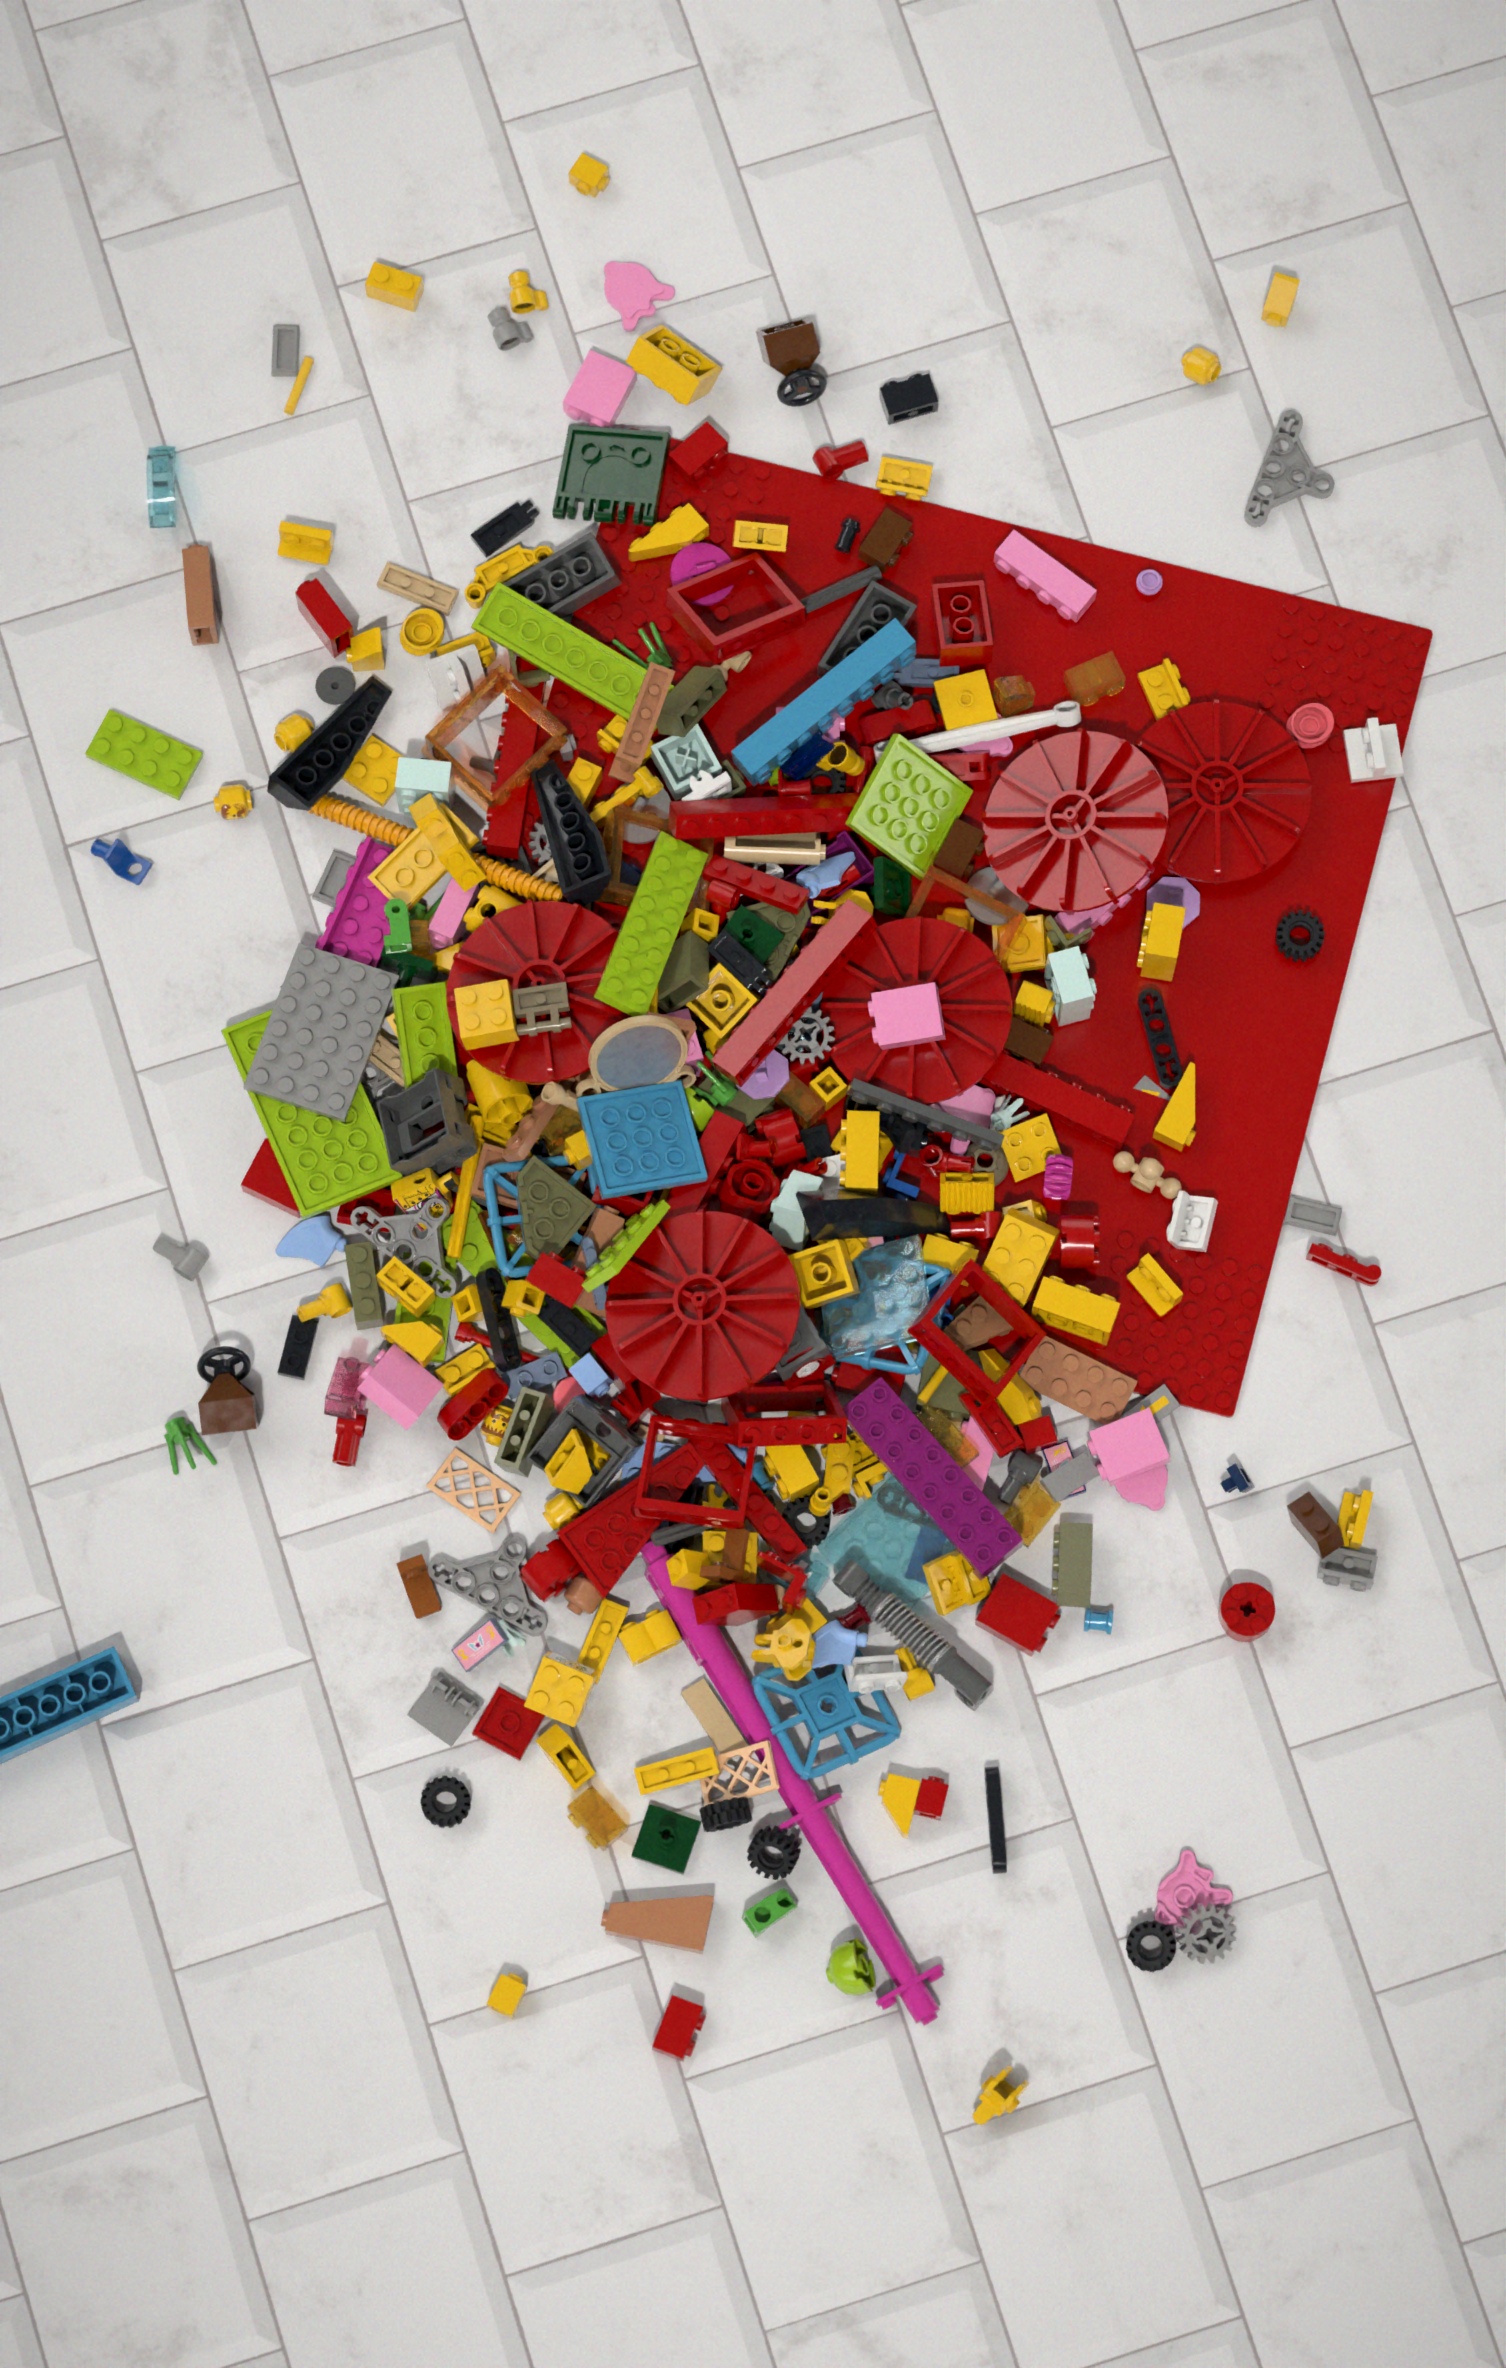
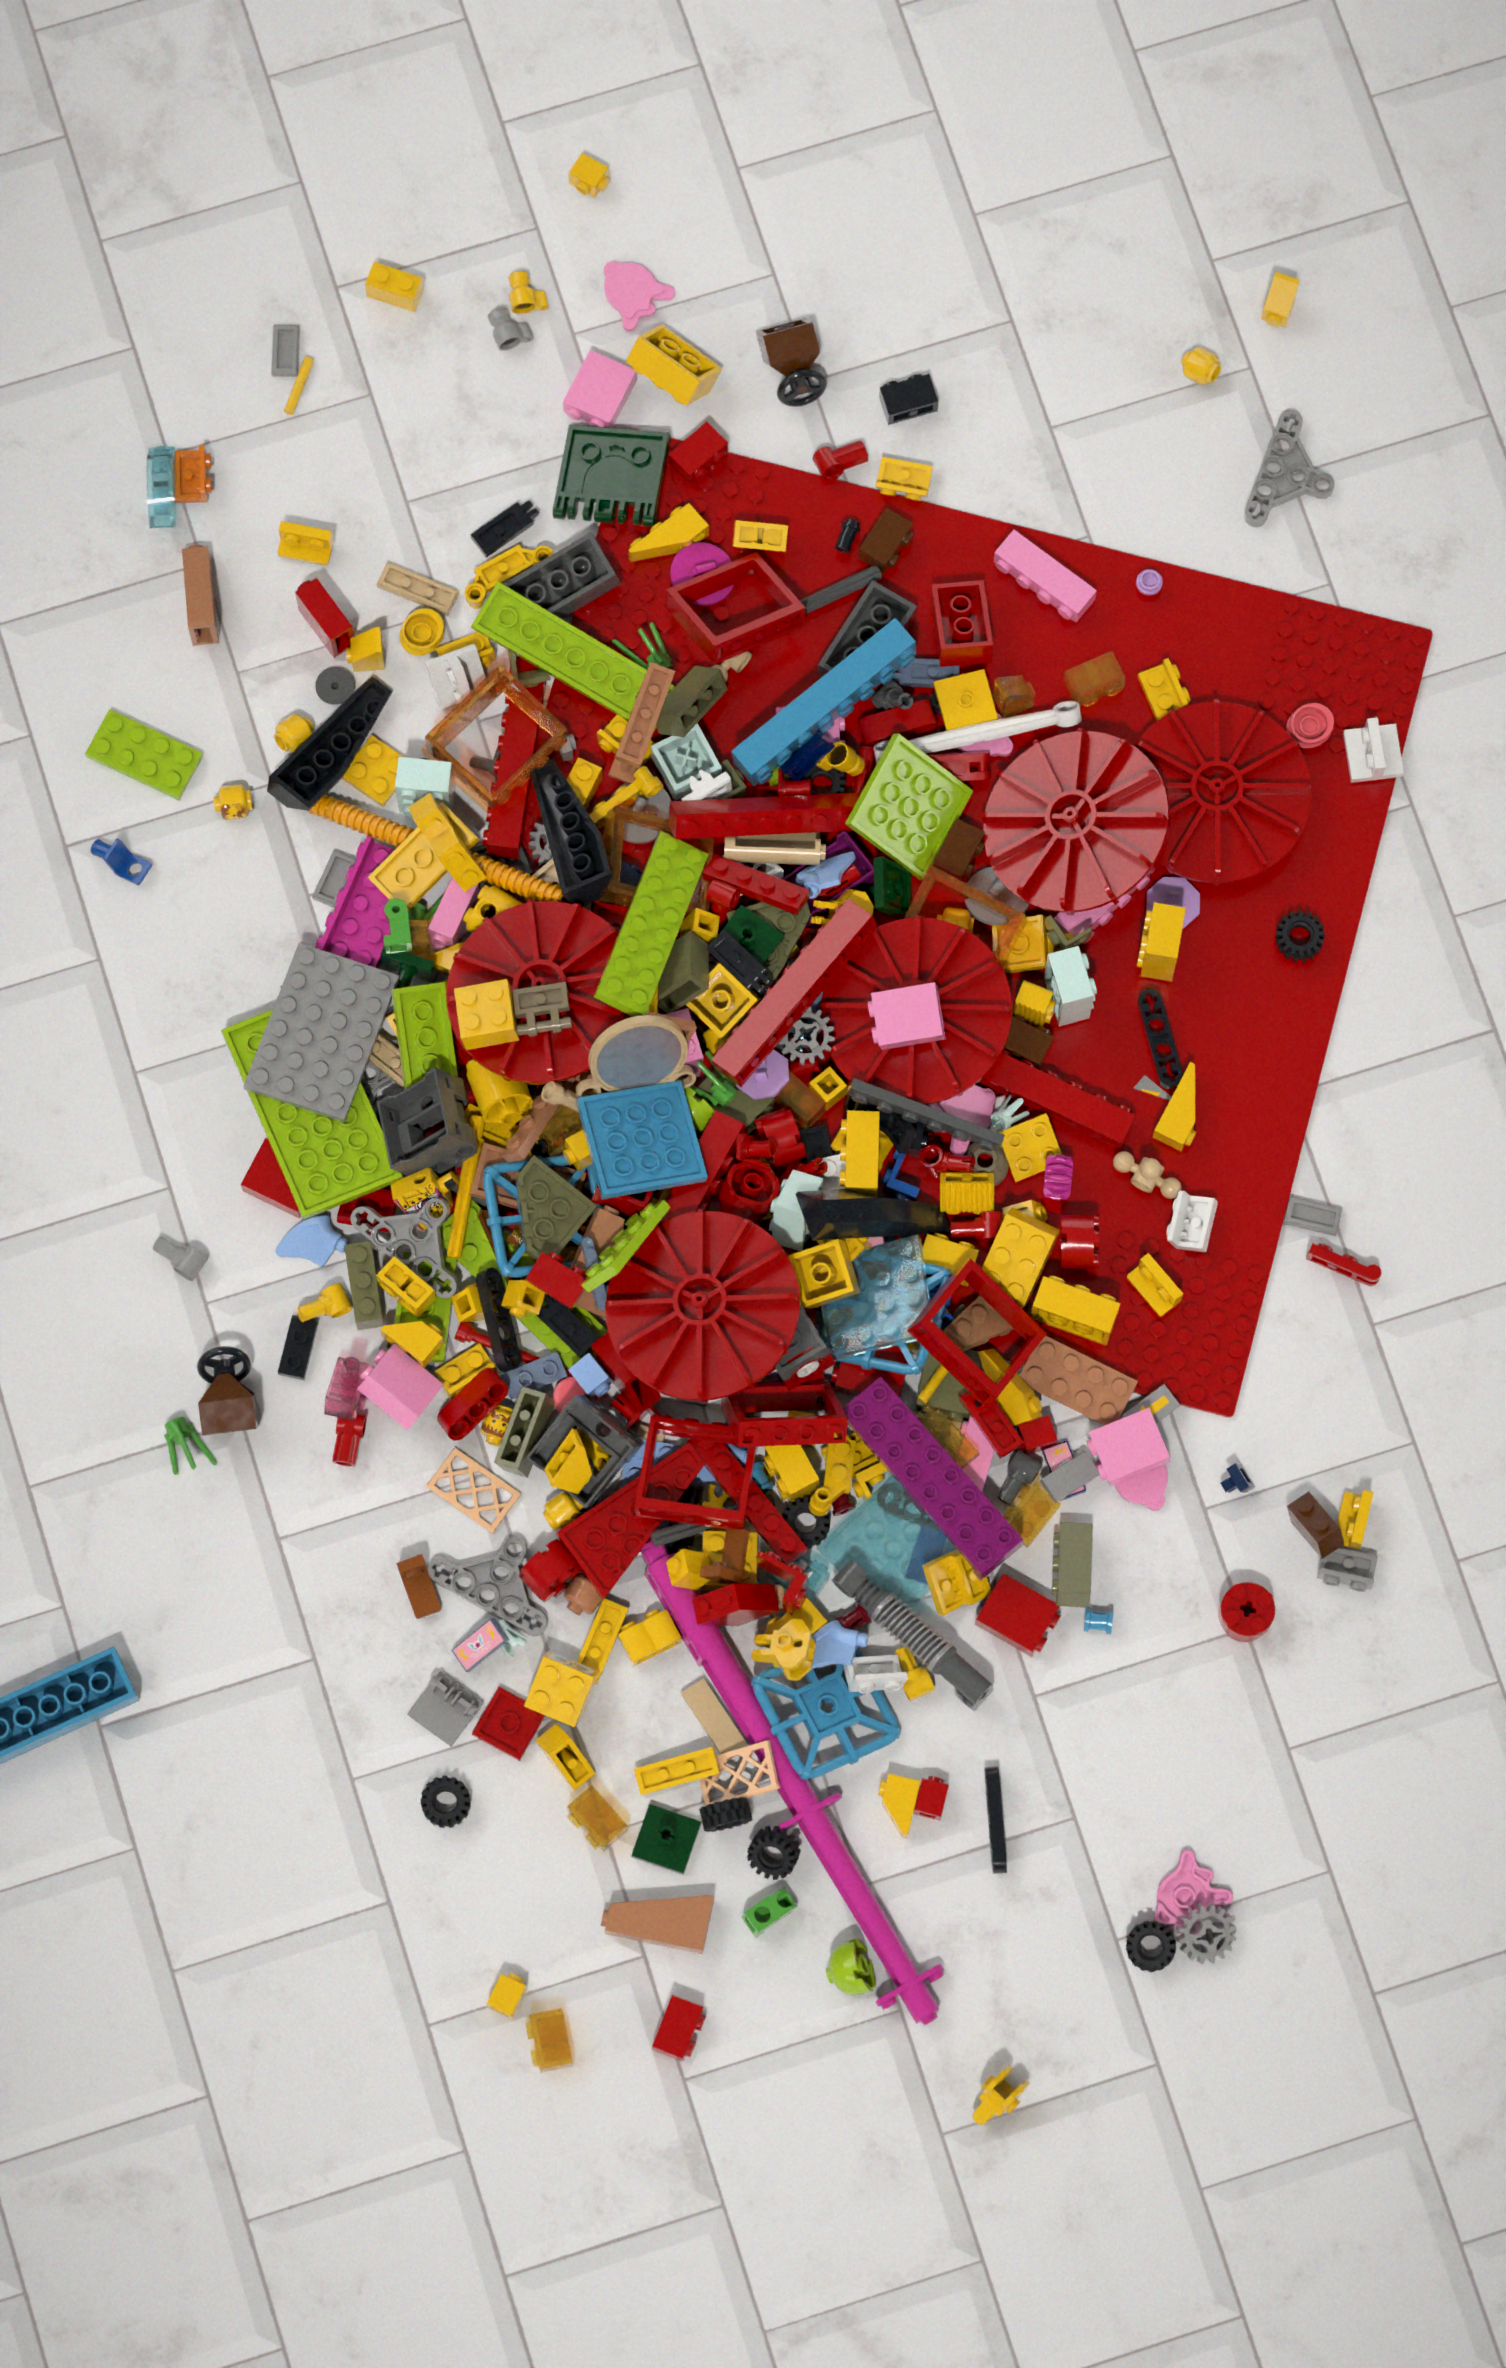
none -> orange bracket [175,445,212,503]
none -> clear yellow brick [525,2008,573,2073]

